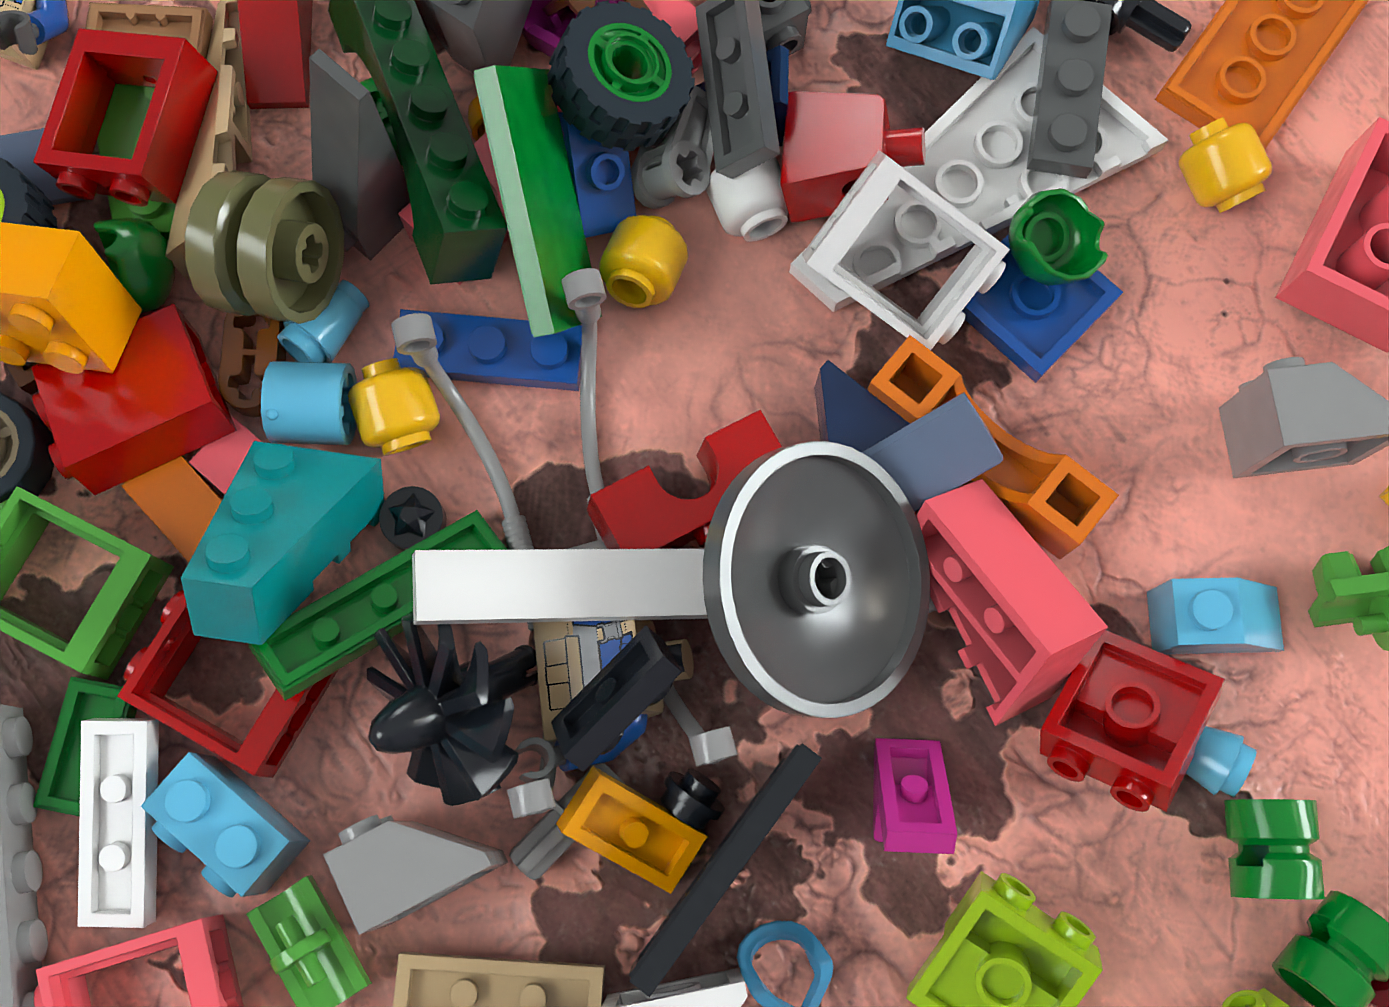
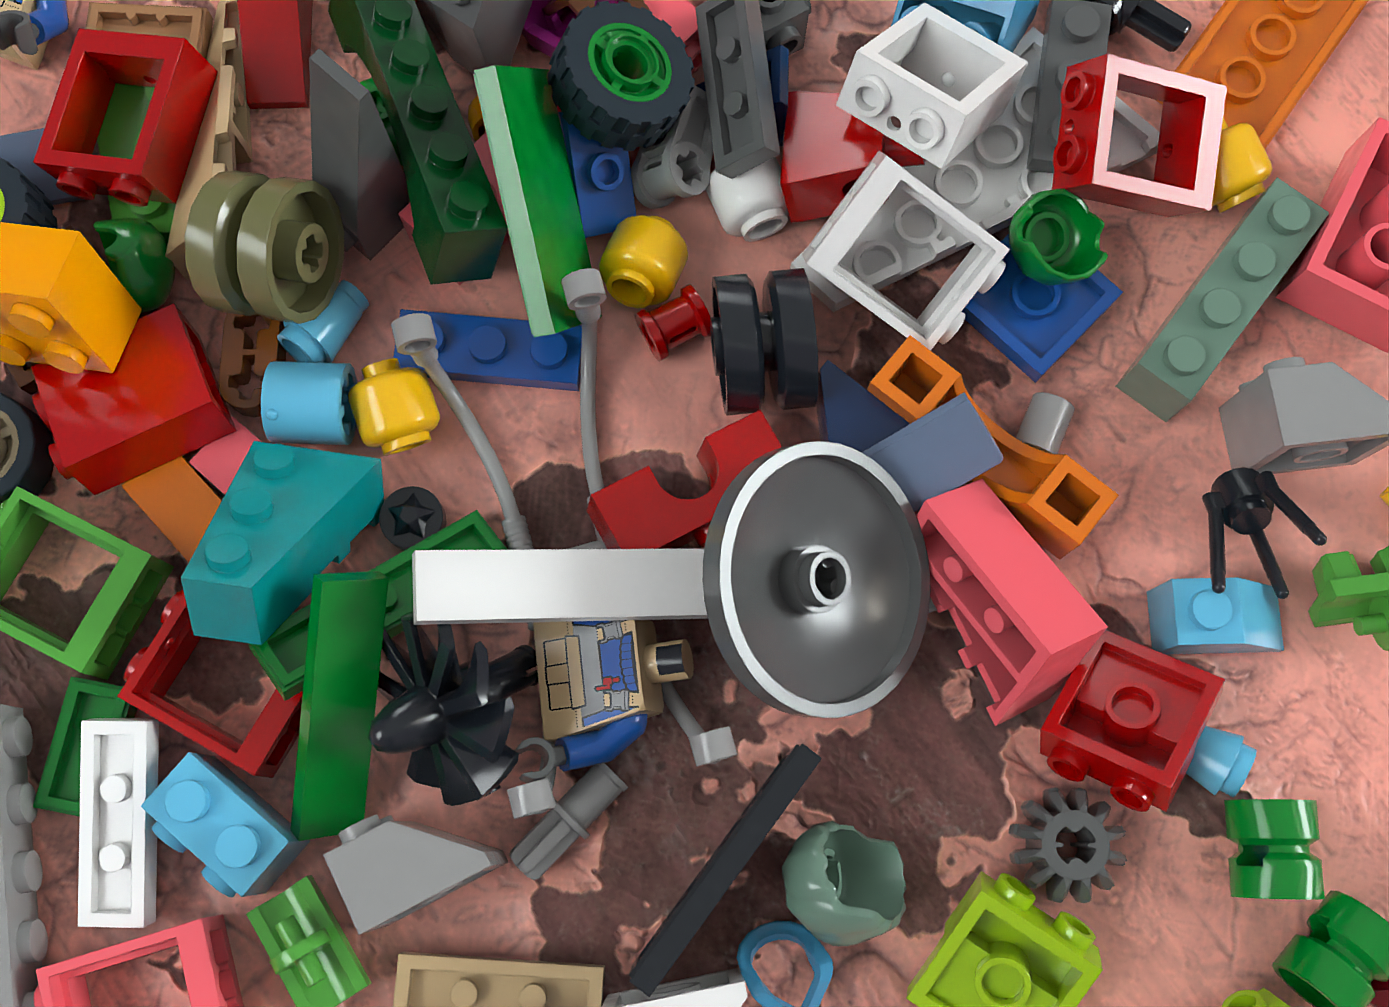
black plate [551,625,682,772] -> none
light orange plate [556,766,707,894] -> none
black plate [660,769,725,830] -> none
dark pink slope [873,738,957,854] -> none
none -> green tile [290,571,389,841]
none -> red bush [635,284,711,361]
none -> black wheel [710,268,819,416]
none -> sand green hair [782,821,907,946]
none -> white window [836,2,1028,169]
none -> dark grey gear [1009,787,1127,903]
none -> light grey hinge [1016,392,1075,454]
none -> red window [1052,54,1227,217]
none -> sand green brick [1115,177,1329,422]
none -> black plant [1202,467,1327,599]

